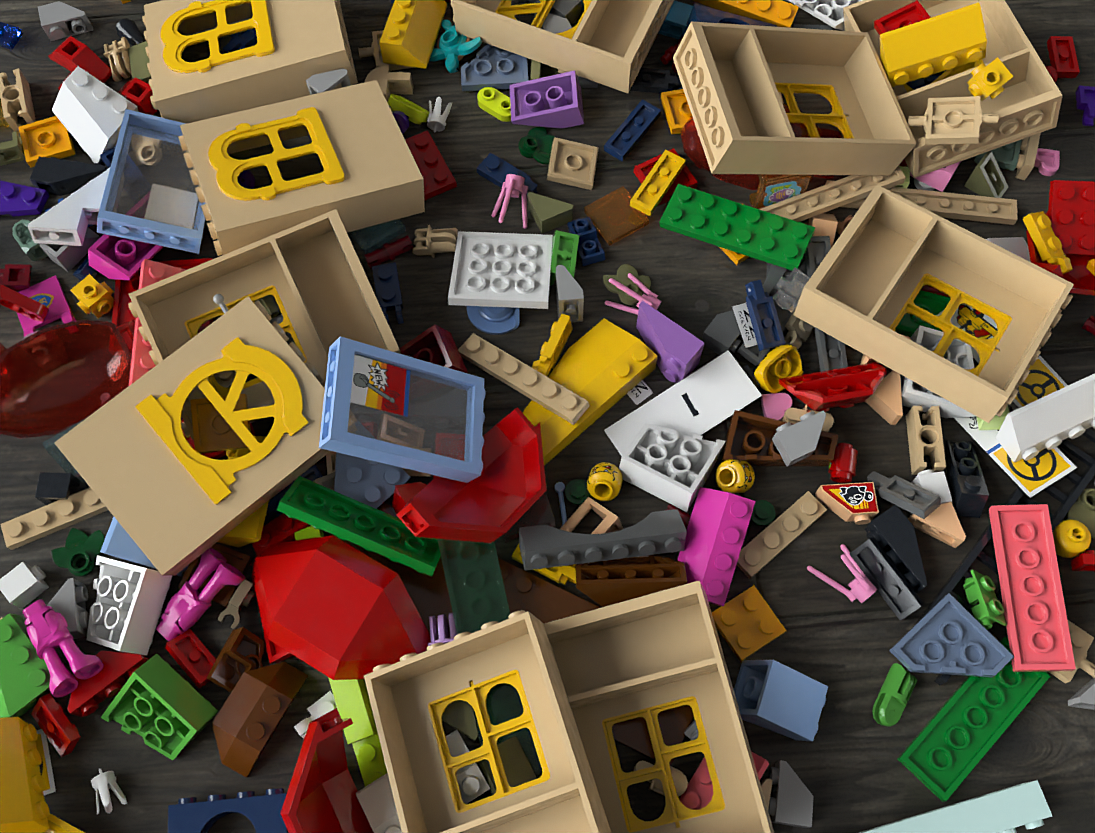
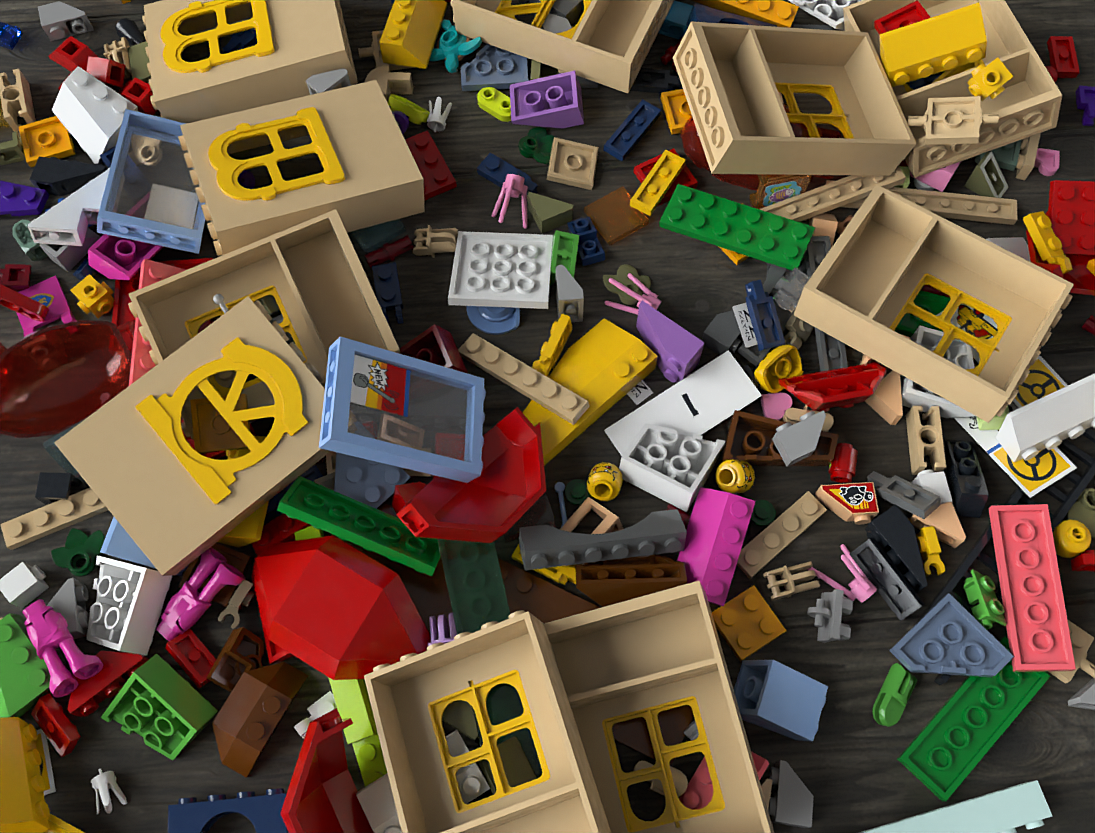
none -> red brick [86,56,126,87]
none -> tan arm [763,561,820,600]
none -> light grey hips [807,589,853,643]
none -> yellow plate [916,526,945,577]

